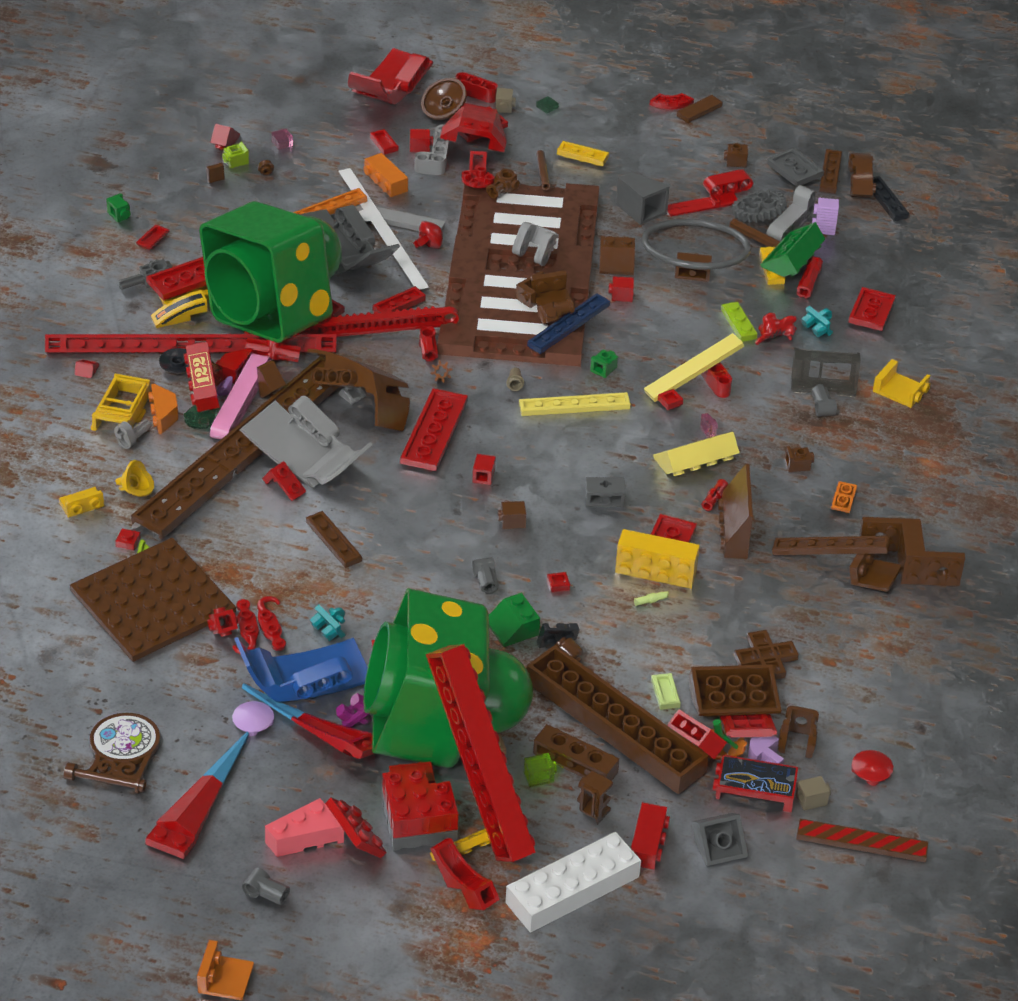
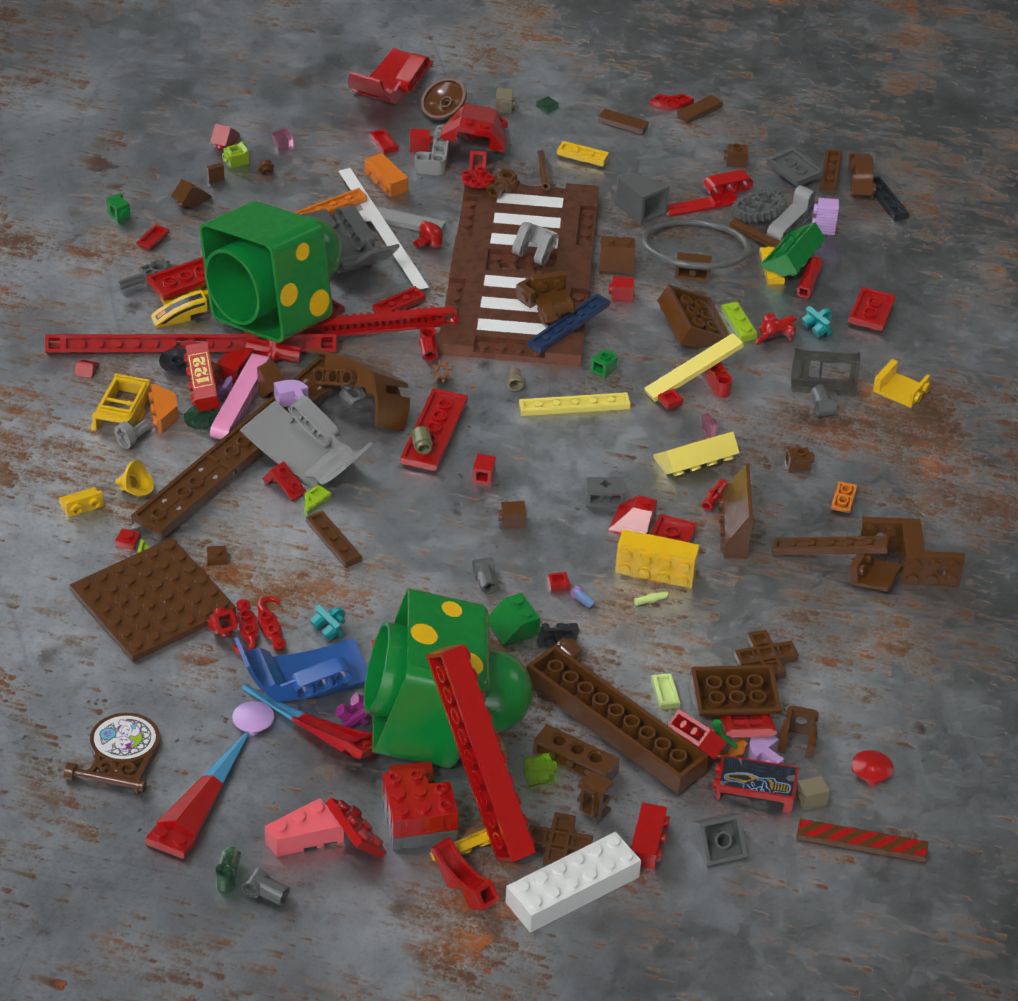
orange bracket [197,940,254,1000] -> none
red beam [455,72,498,103] -> none
none -> reddish brown slope [171,179,212,208]
none -> reddish brown plate [207,545,227,566]
none -> clear green piece [215,846,241,892]
none -> lavender brick [274,380,308,407]
none -> lime tile [305,485,332,515]
none -> olive brick [411,426,433,454]
none -> reddish brown plate [528,812,594,867]
none -> medium blue arm [571,586,595,609]
none -> reddish brown tile [598,108,649,134]
none -> slope [608,495,657,535]
none -> reddish brown slope [657,284,730,348]

